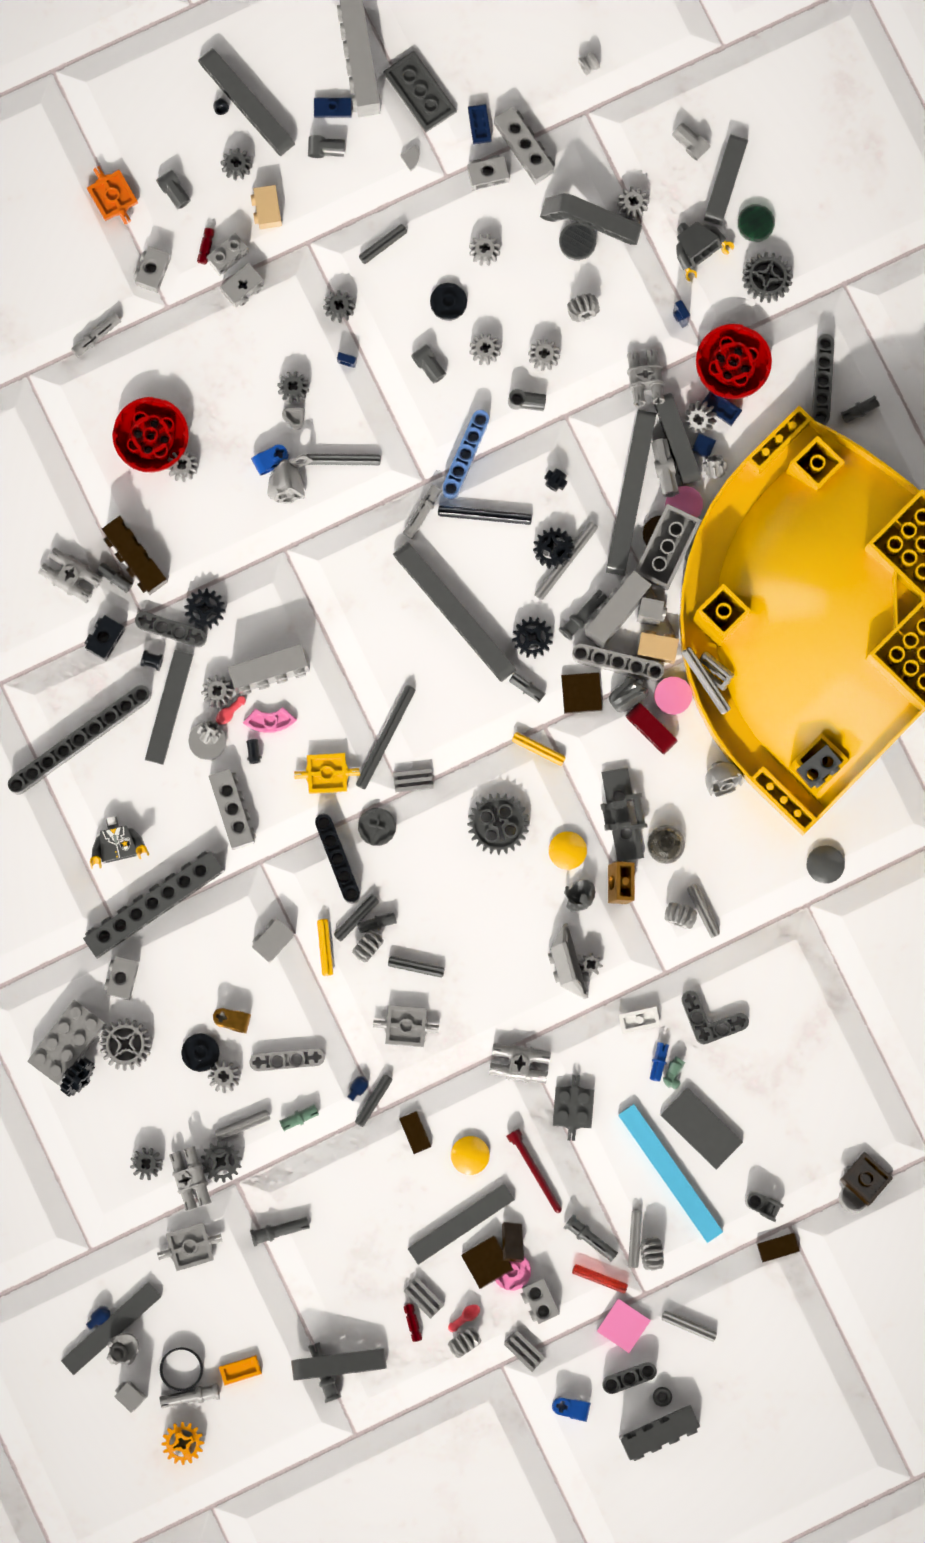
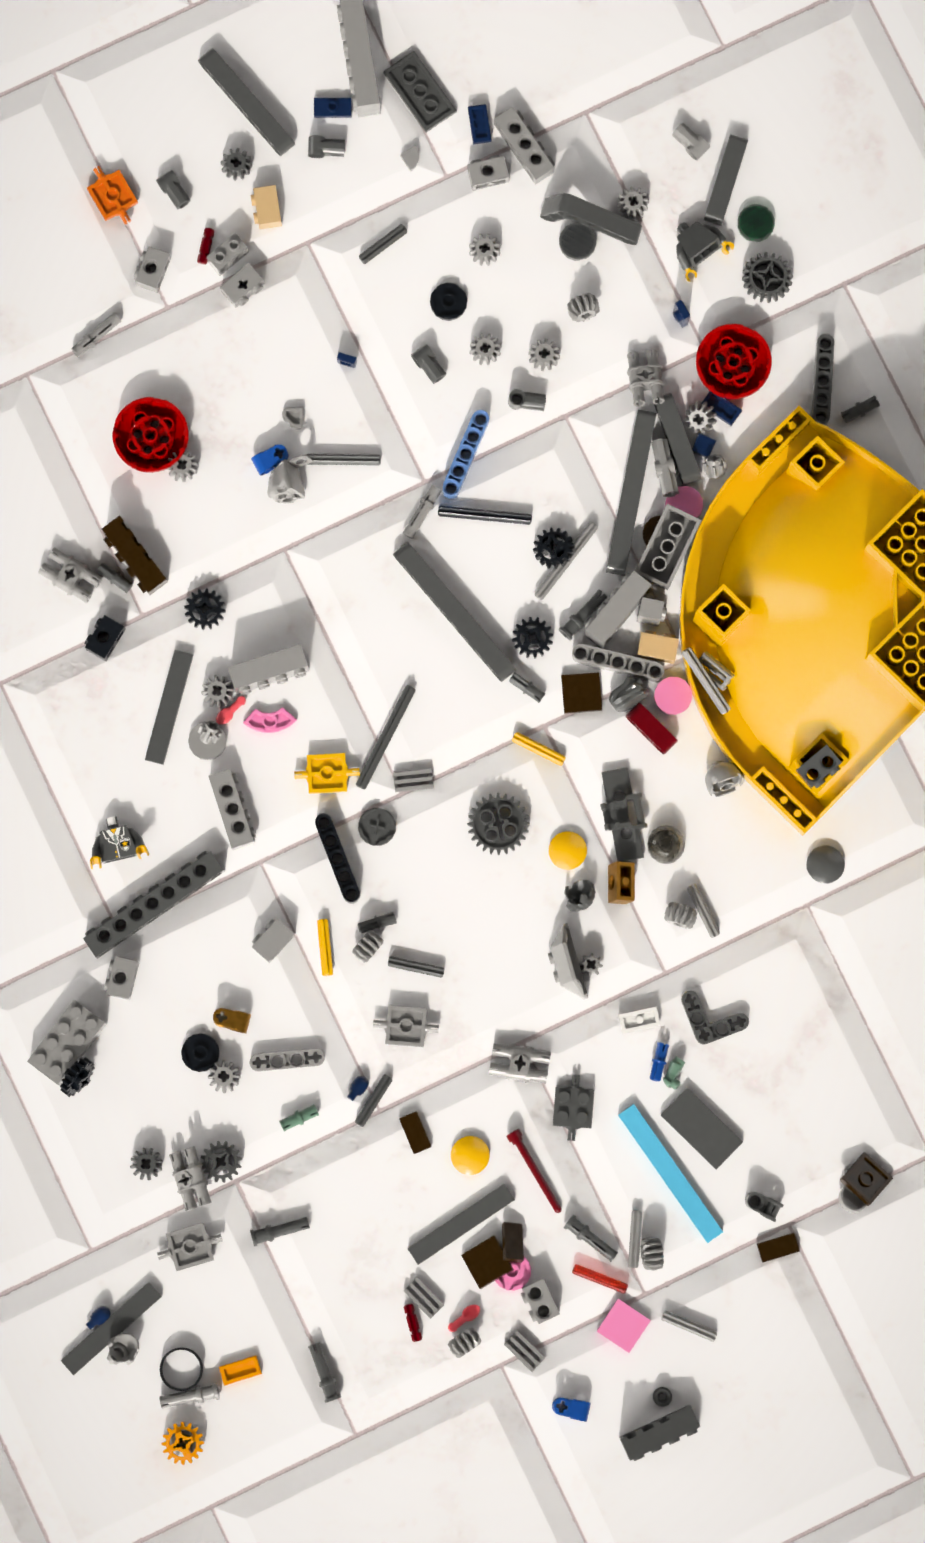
dark grey beam [8,685,151,795] -> none
light grey gear [99,1018,152,1071] -> none
light grey brick [114,1381,147,1413] -> none
dark grey beam [135,612,207,647] -> none
black bush [140,650,164,671] -> none
black hinge [213,98,229,115] -> none
light grey axle [215,1110,271,1141] -> none
black pin [246,739,262,764] -> none
dark grey gear [277,371,309,404] -> none
dark grey beam [291,1349,387,1380] -> none
dark grey gear [323,290,356,323] -> none
dark grey axle [334,895,379,942] -> none
black gear [544,468,568,492] -> none
light grey wheel [578,52,600,75] -> none
dark grey beam [602,1362,657,1394] -> none

